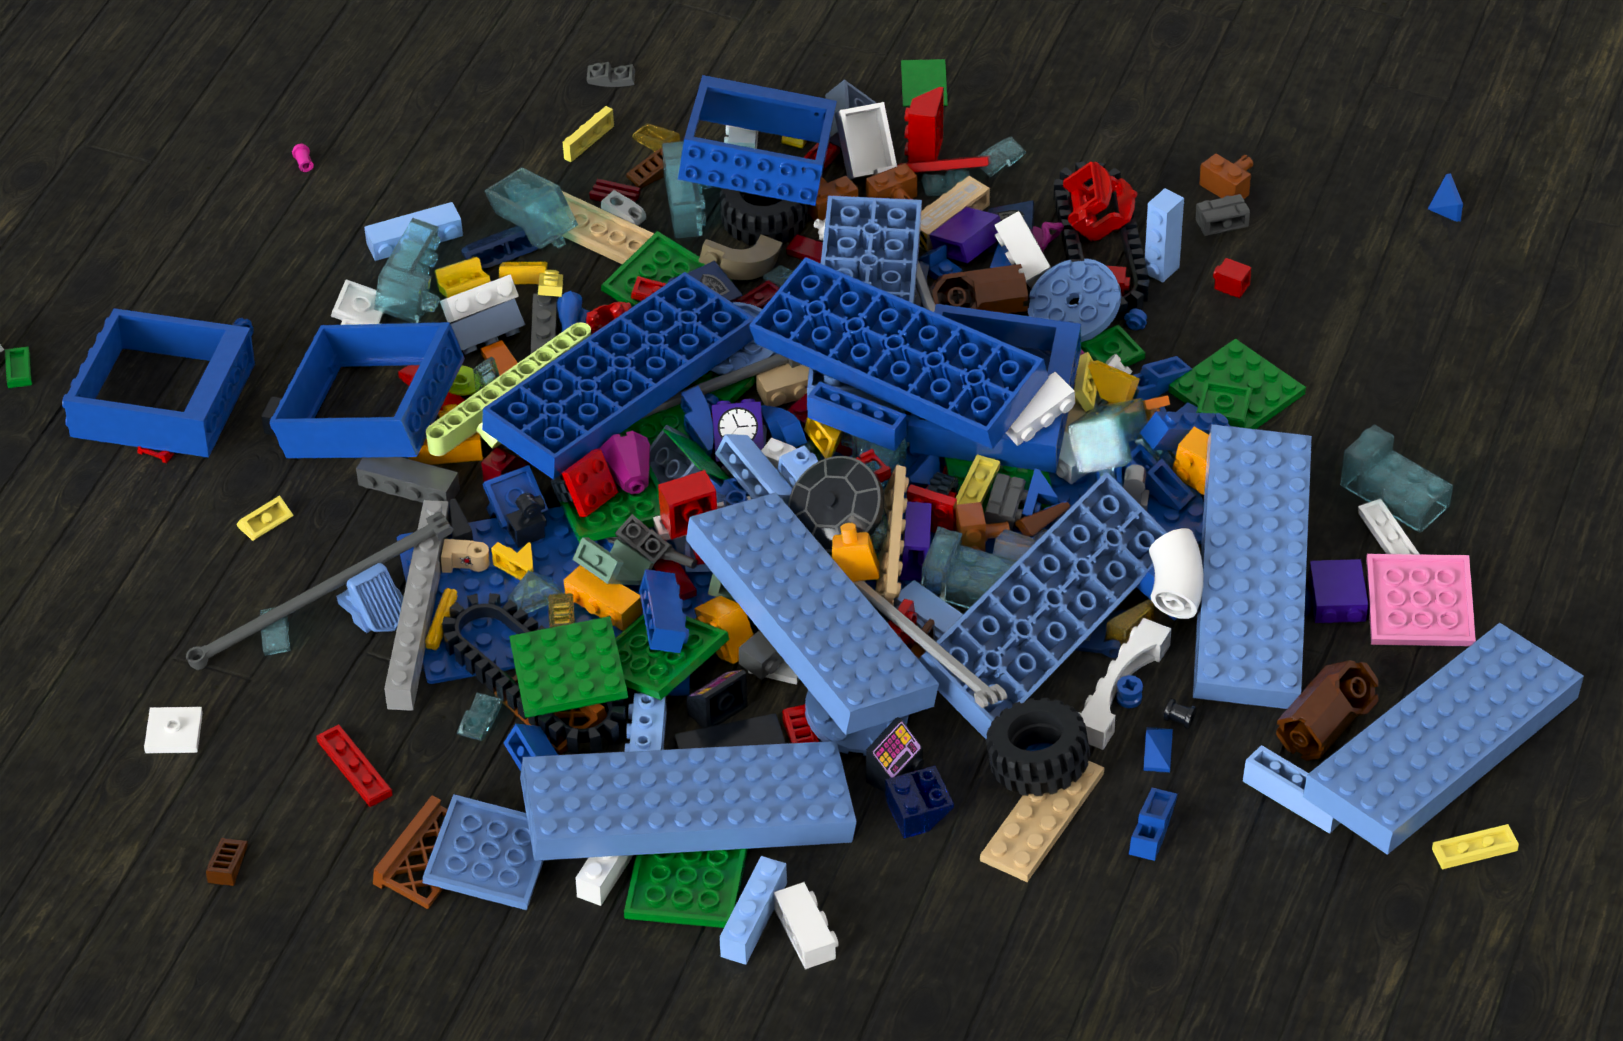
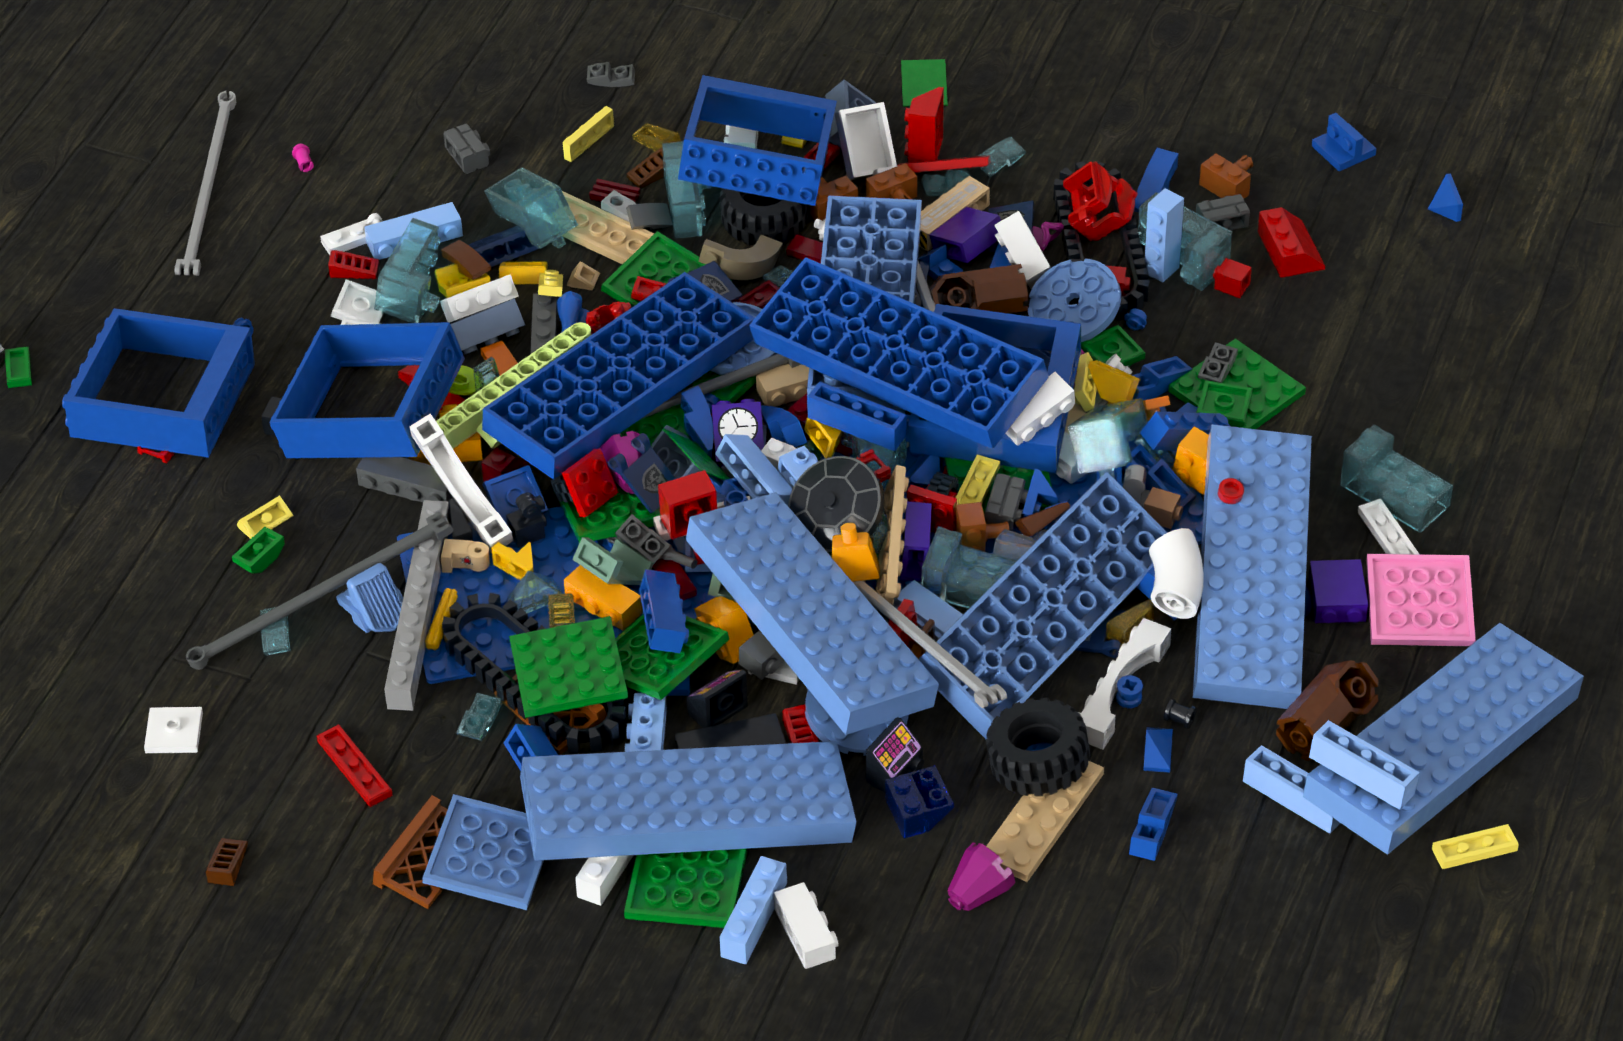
none -> light grey hinge [175,91,237,276]
none -> green slope [232,527,285,574]
none -> white plate [320,213,383,255]
none -> red slope [328,250,379,279]
none -> white arch [409,414,513,553]
none -> reddish brown slope [441,240,491,280]
none -> dark grey brick [444,124,490,174]
none -> tan slope [567,261,600,290]
none -> dark blue flag [608,433,676,514]
none -> dark grey slope [626,203,673,230]
none -> magenta cone [947,843,1016,911]
none -> blue slope [1134,148,1179,215]
none -> clear light blue hinge [1138,192,1232,291]
none -> medium nougat brick [1144,487,1183,529]
none -> dark grey slope [1198,342,1238,383]
none -> red tile [1218,478,1244,504]
none -> red slope [1258,207,1325,278]
none -> light blue brick [1309,720,1420,810]
none -> blue bracket [1312,113,1376,171]

